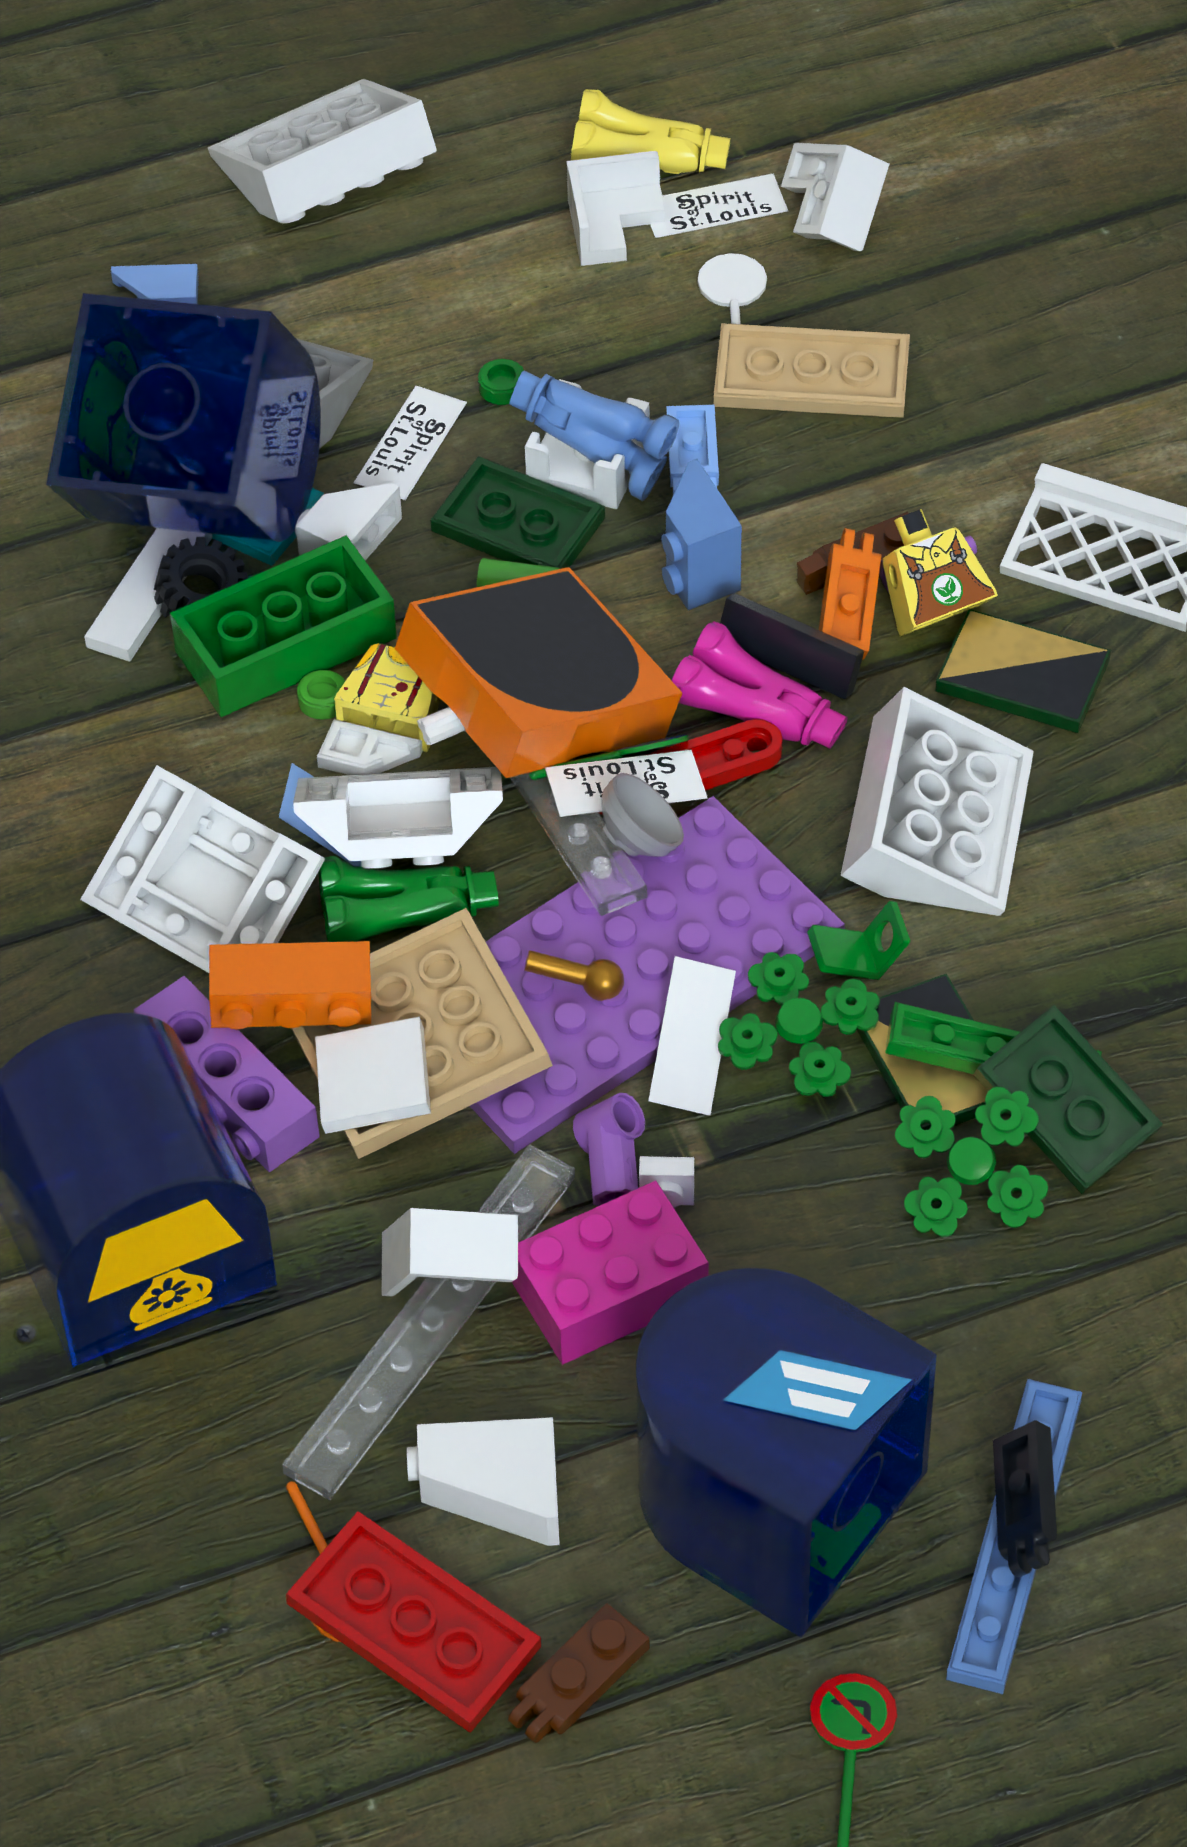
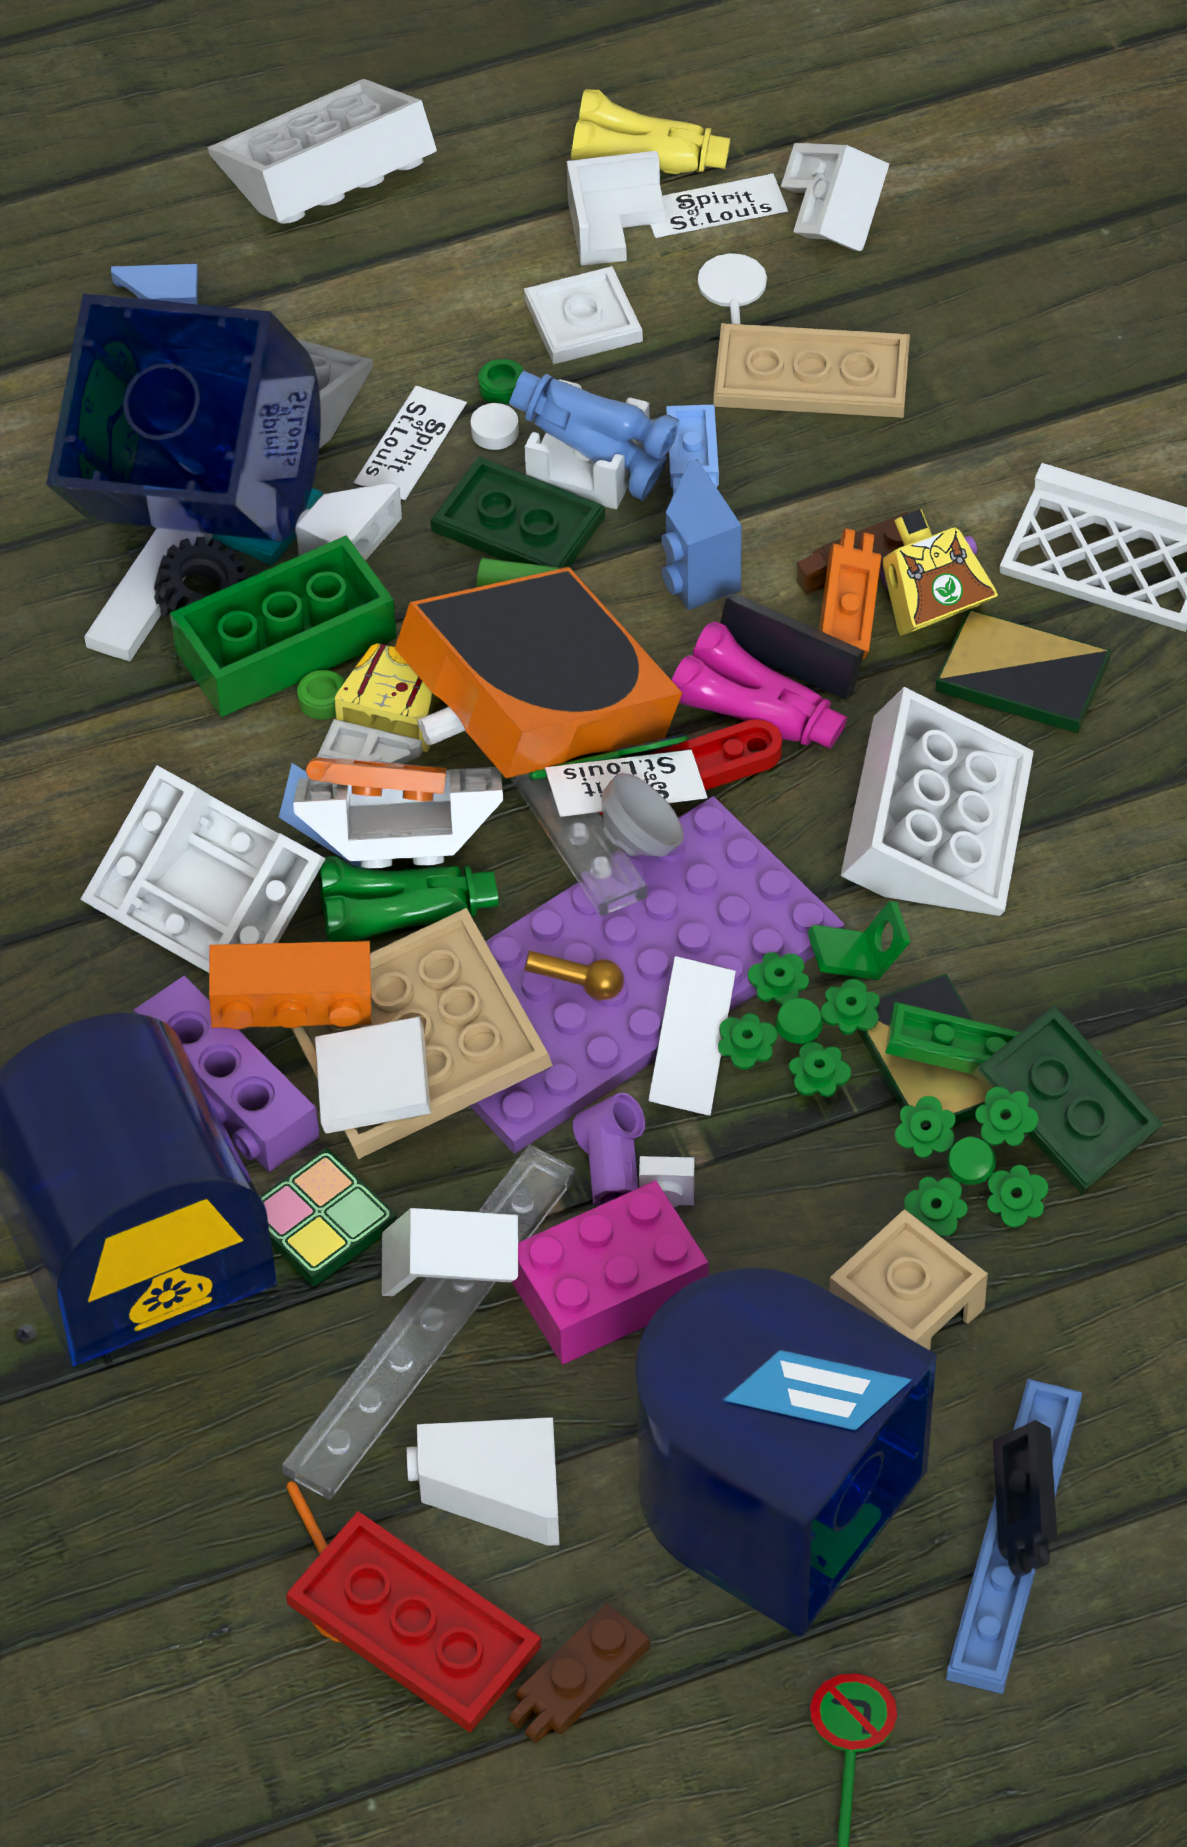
none -> tile [243,1148,397,1287]
none -> orange hinge [306,757,446,801]
none -> white tile [470,403,519,450]
none -> white tile [524,266,643,364]
none -> tan panel [829,1209,988,1378]

